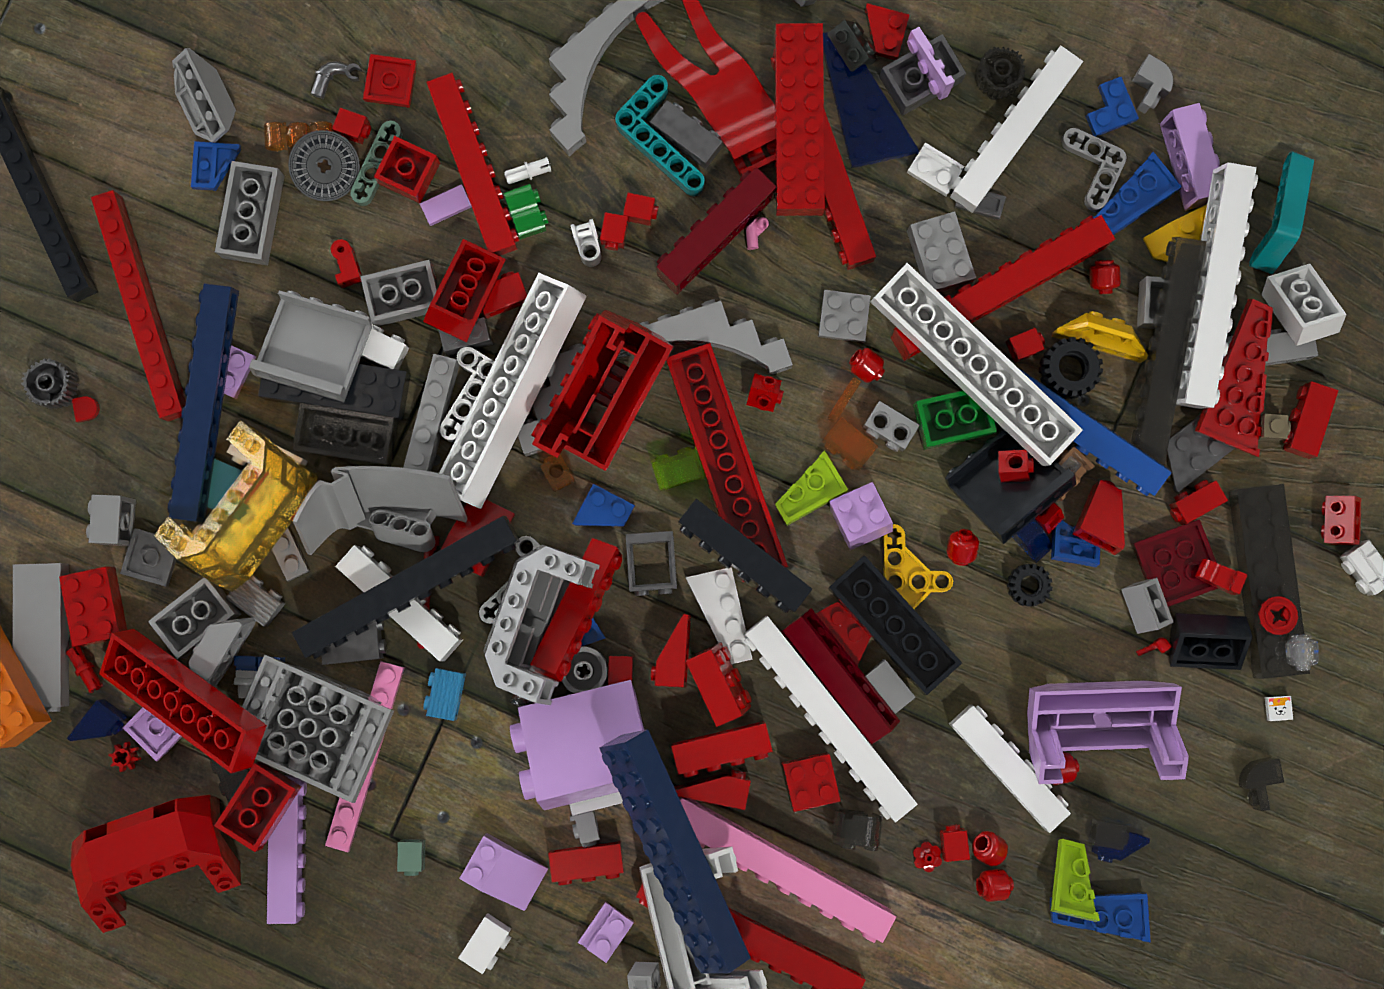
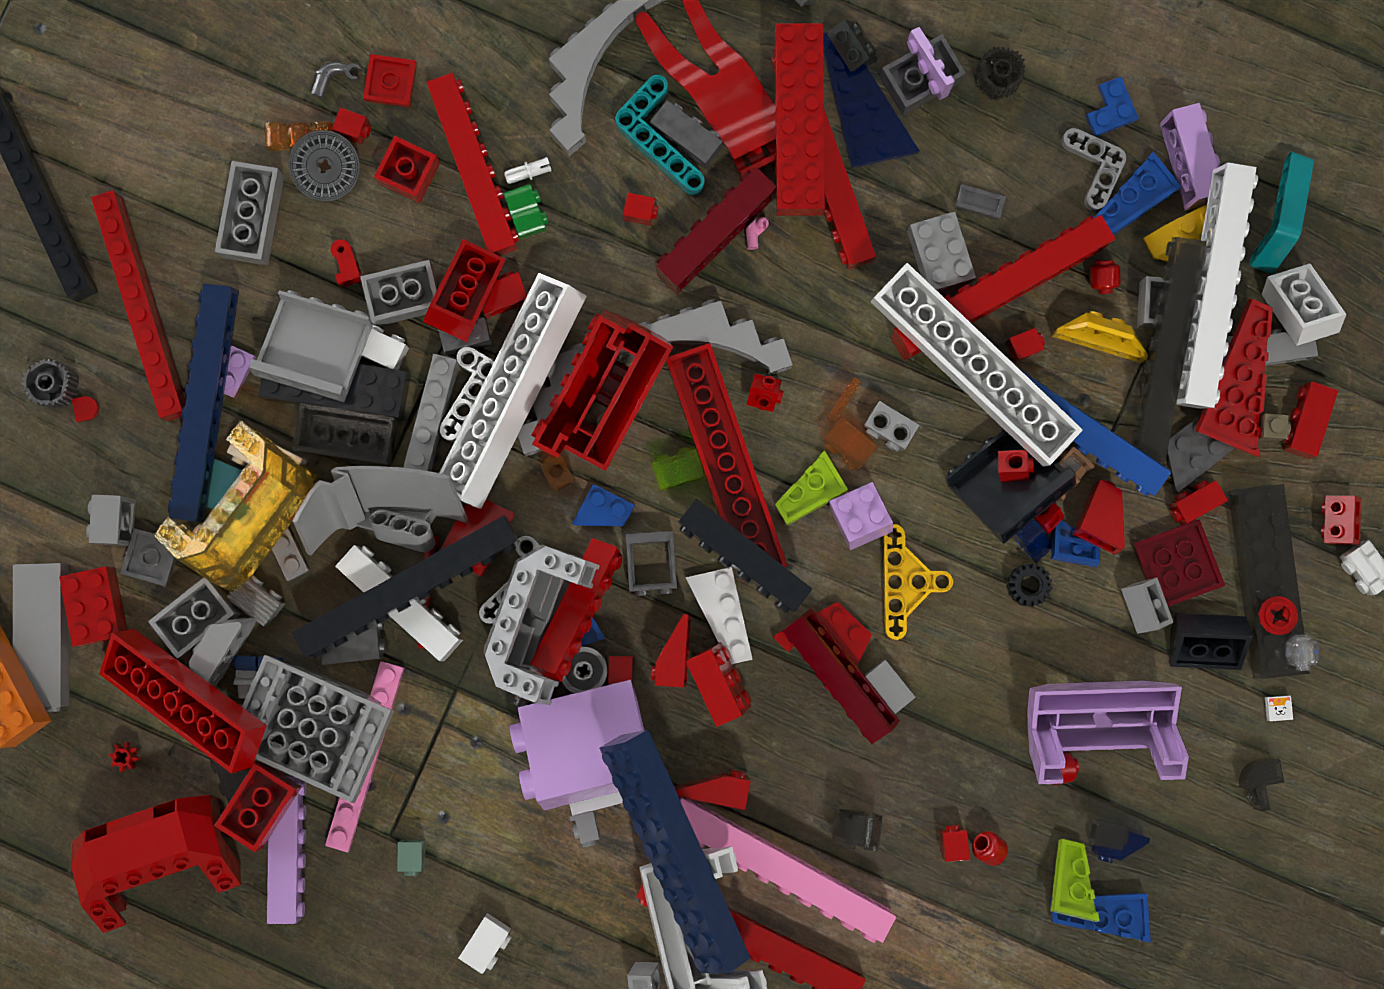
red pin [66,647,103,693] -> none
clear blue slope [67,699,127,741] -> none
lavender plate [123,707,182,761] -> none
light grey wedge [172,48,236,142] -> none
blue wing [191,141,241,191] -> none
sand green beam [350,121,403,206] -> none
lavender tile [420,184,472,226] -> none
dark azure brick [423,668,466,721] -> none
lavender slope [459,833,548,911] -> none
red brick [548,841,625,885] -> none
white piece [570,219,601,267] -> none
lavender plate [578,902,634,963] -> none
red brick [600,212,629,251] -> none
red brick [671,721,773,778] -> none
white brick [744,616,918,823] -> none
red brick [781,752,841,812] -> none
light grey plate [818,290,871,343] -> none
black brick [828,555,962,695] -> none
red head [849,348,885,383] -> none
red wing [865,3,910,60] -> none
white plate [907,143,965,196] -> none
green brick [913,391,997,450] -> none
red plant [913,842,942,872] -> none
red head [946,529,979,566] -> none
white brick [949,705,1071,833] -> none
white brick [950,45,1083,213] -> none
red head [976,869,1014,902] -> none
black tyre [1039,337,1103,399] -> none
light grey brick [1132,54,1173,114] -> none
red hand [1136,637,1171,656] -> none
red leg [1195,559,1247,595] -> none

